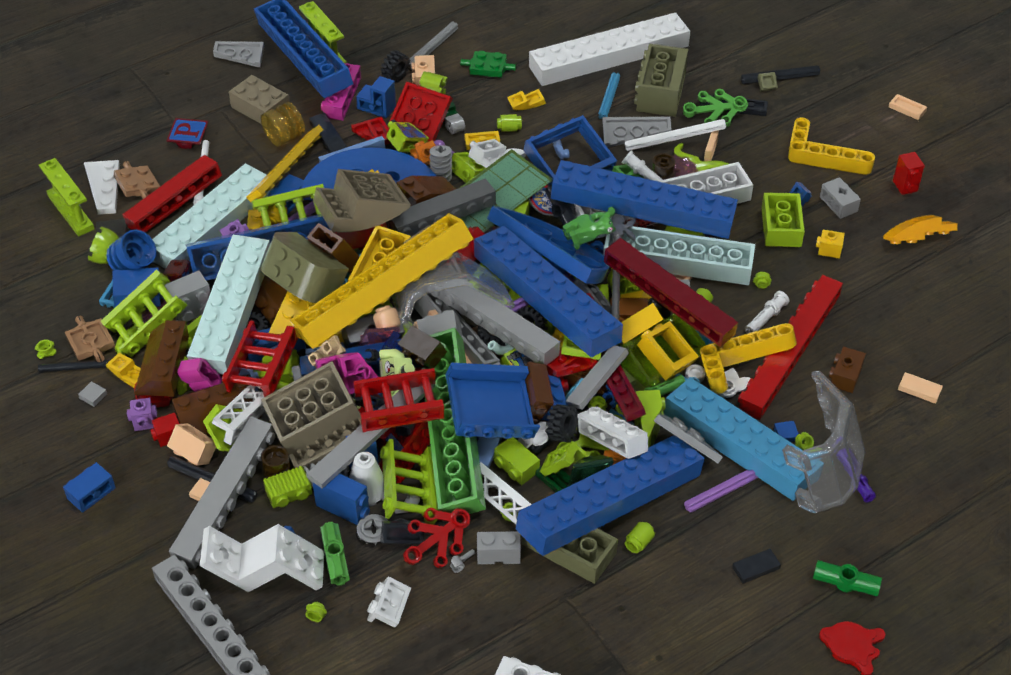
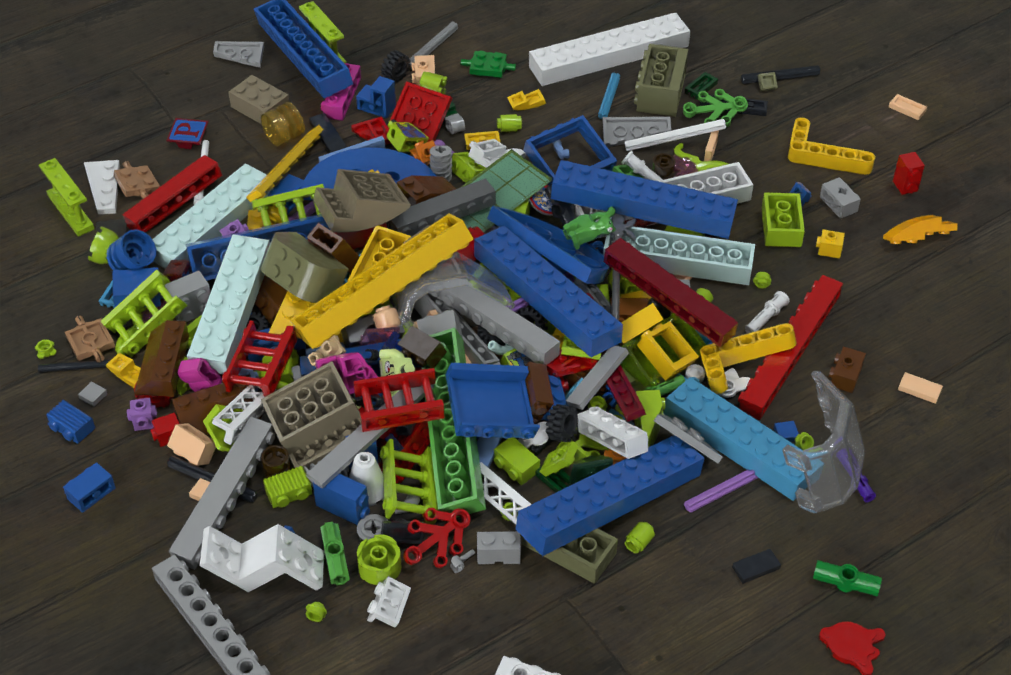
none -> blue brick [47,400,95,444]
none -> lime brick [357,534,401,585]
none -> dark green tile [685,72,718,100]

